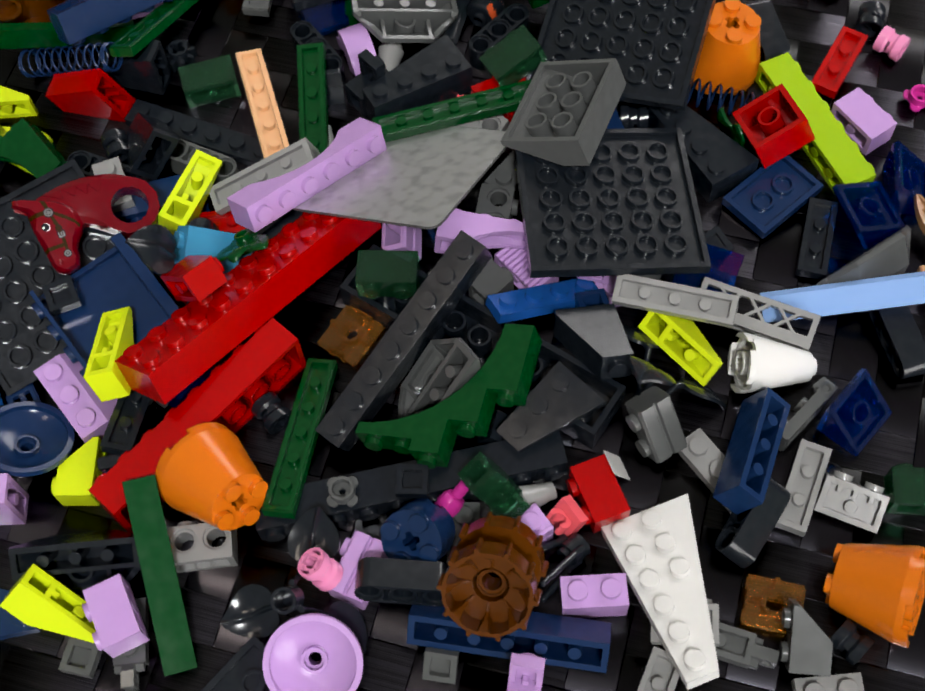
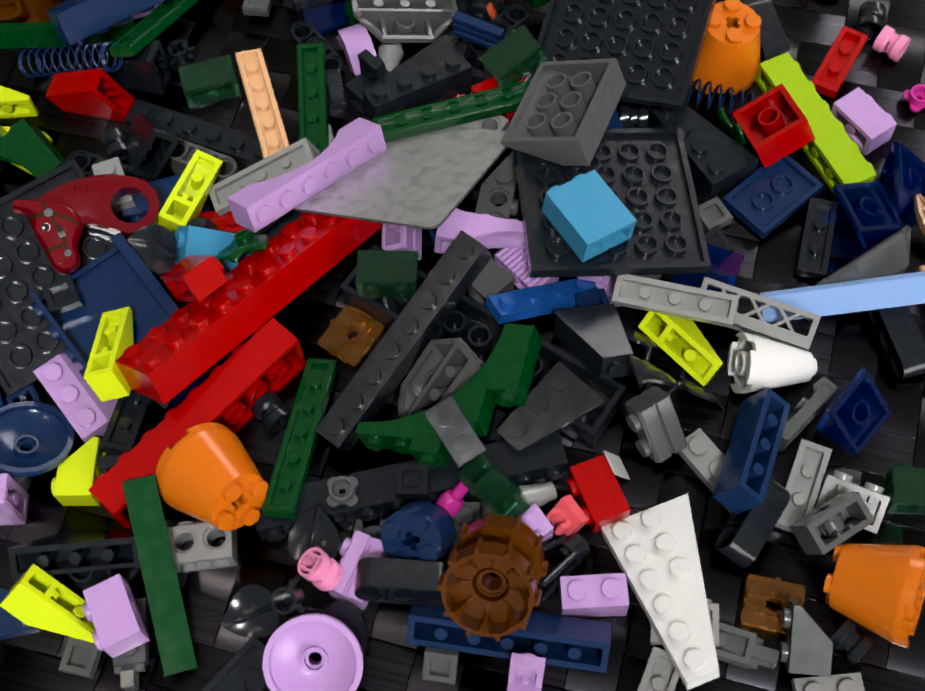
none -> black plate [424,395,486,468]
none -> dark blue tile [452,11,505,54]
none -> dark azure brick [541,170,637,263]
none -> dark grey plate [698,196,733,232]
none -> dark grey brick [789,492,875,555]

